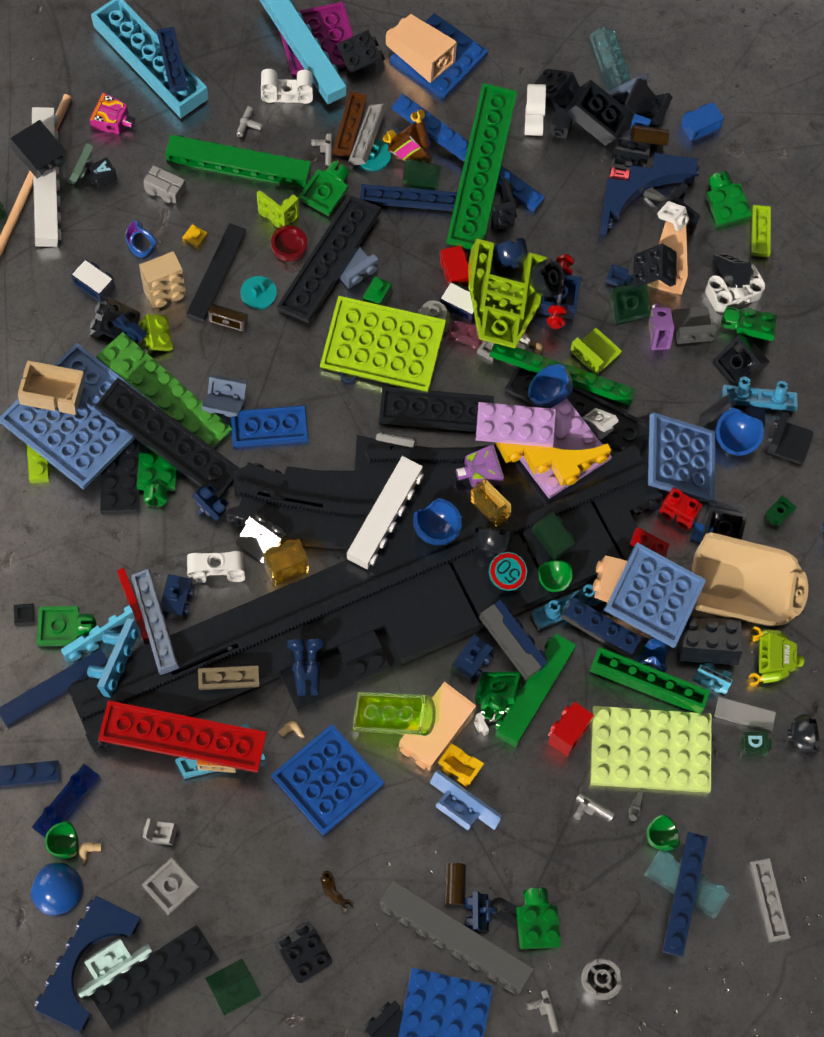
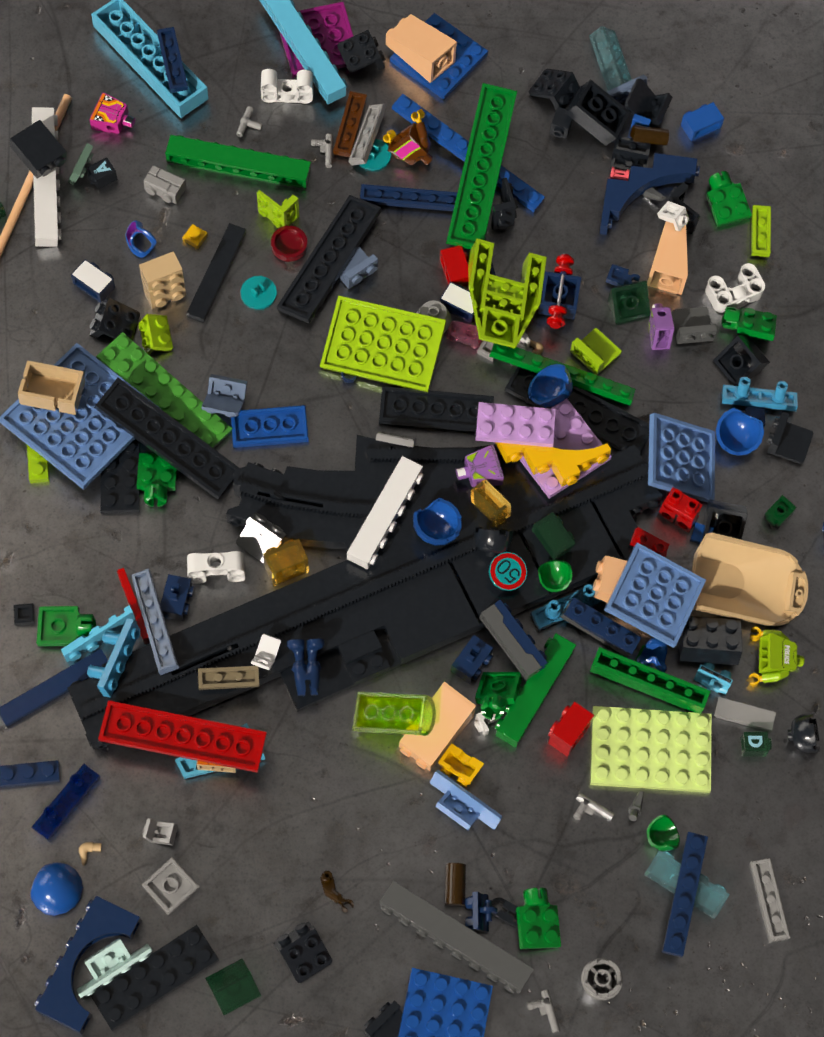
green helmet [45,822,78,858] -> none
dark blue plate [113,314,147,344] -> none
dark blue hips [192,484,229,521] -> none
dark brown brick [209,304,248,332] -> none
blue plate [271,724,385,837] -> none
tan animal [278,720,305,738] -> none
green plate [299,161,349,217] -> none
green torso [363,276,393,306] -> none
clear green piece [403,159,442,191] -> none
dark blue cylinder [492,238,528,270] -> none
white beam [525,84,546,136] -> none
black cylinder [530,259,565,297] -> none
white slope [582,408,619,440] -> none
black bracket [633,243,677,288] -> none
black slope [699,390,738,427] -> none
black slope [713,254,752,288] -> none
none -> white bracket [251,634,281,670]

